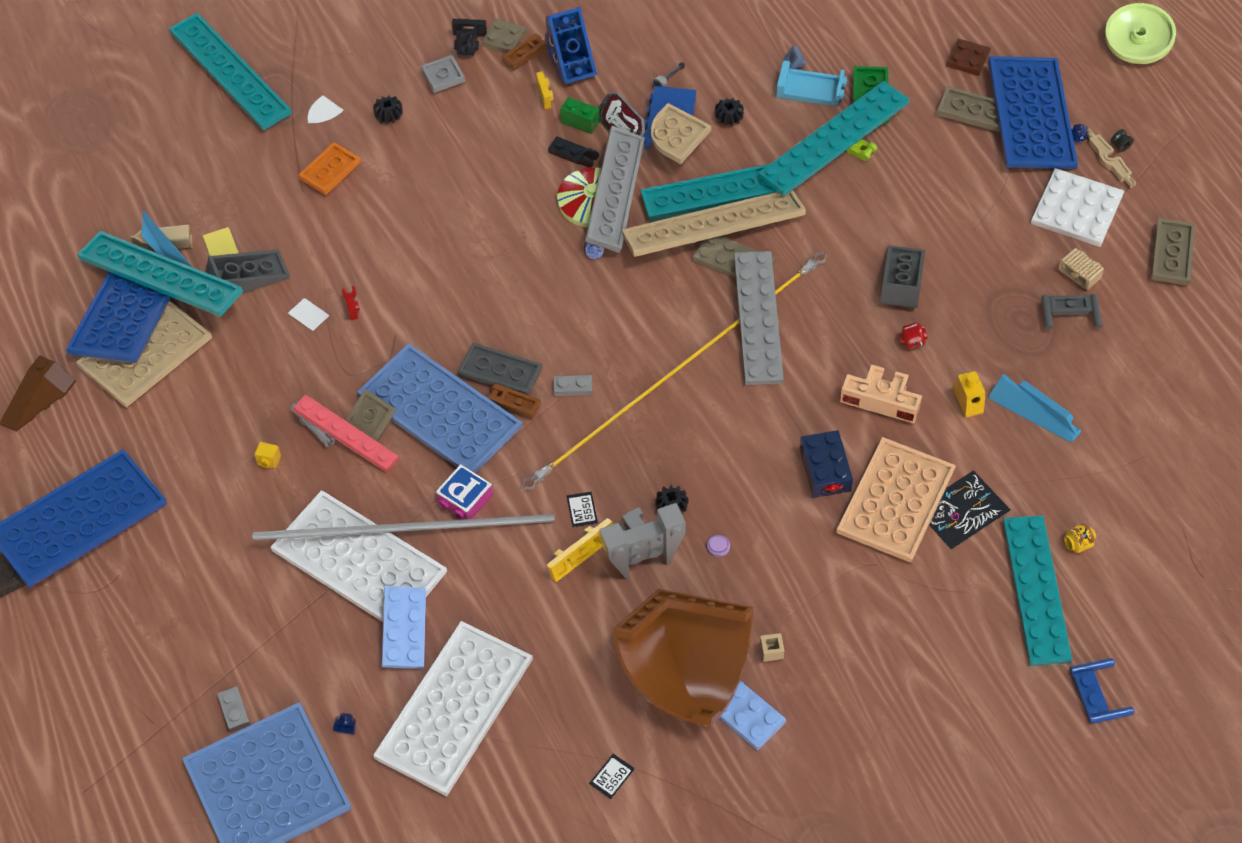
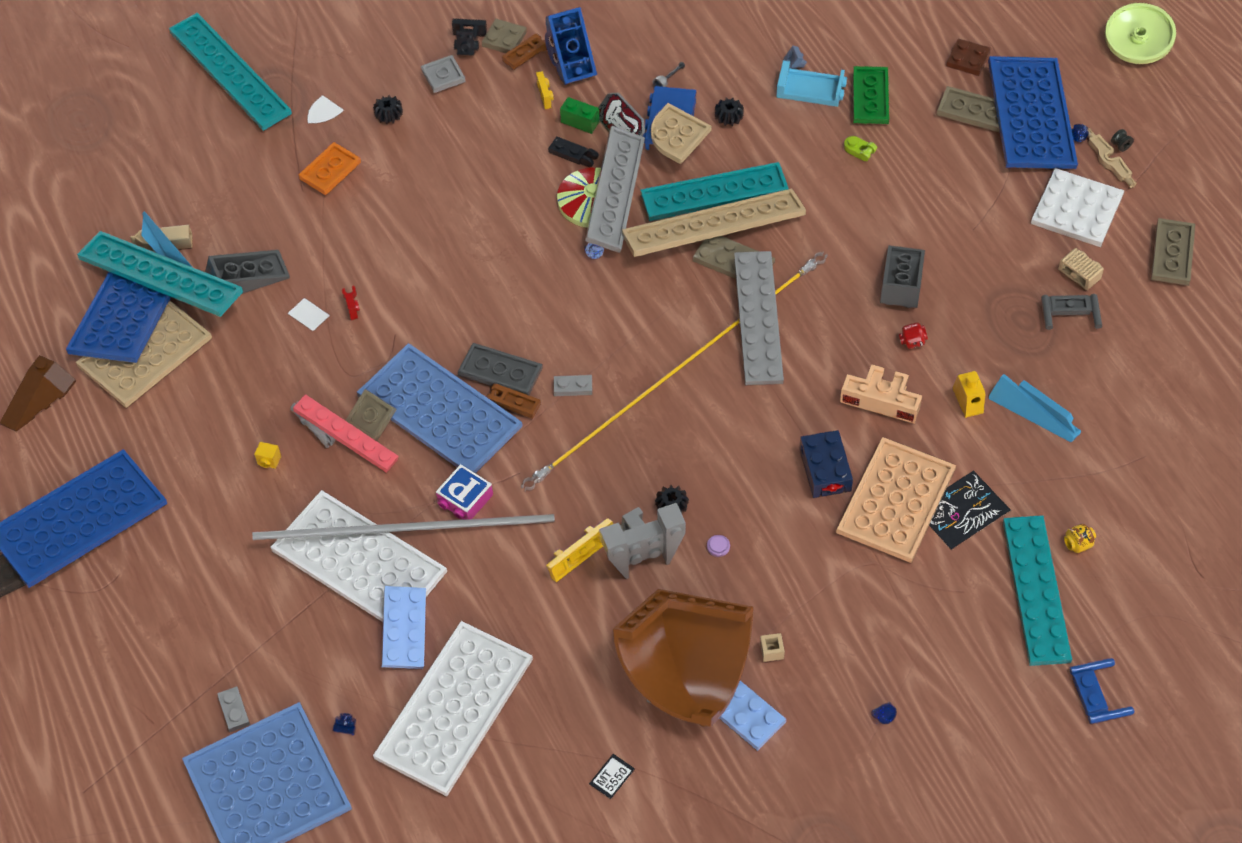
light yellow sticker [203,227,238,256] -> none
sticker [567,491,598,527] -> none
teal plate [758,81,910,197] -> none
none -> clear blue plate [871,702,897,724]

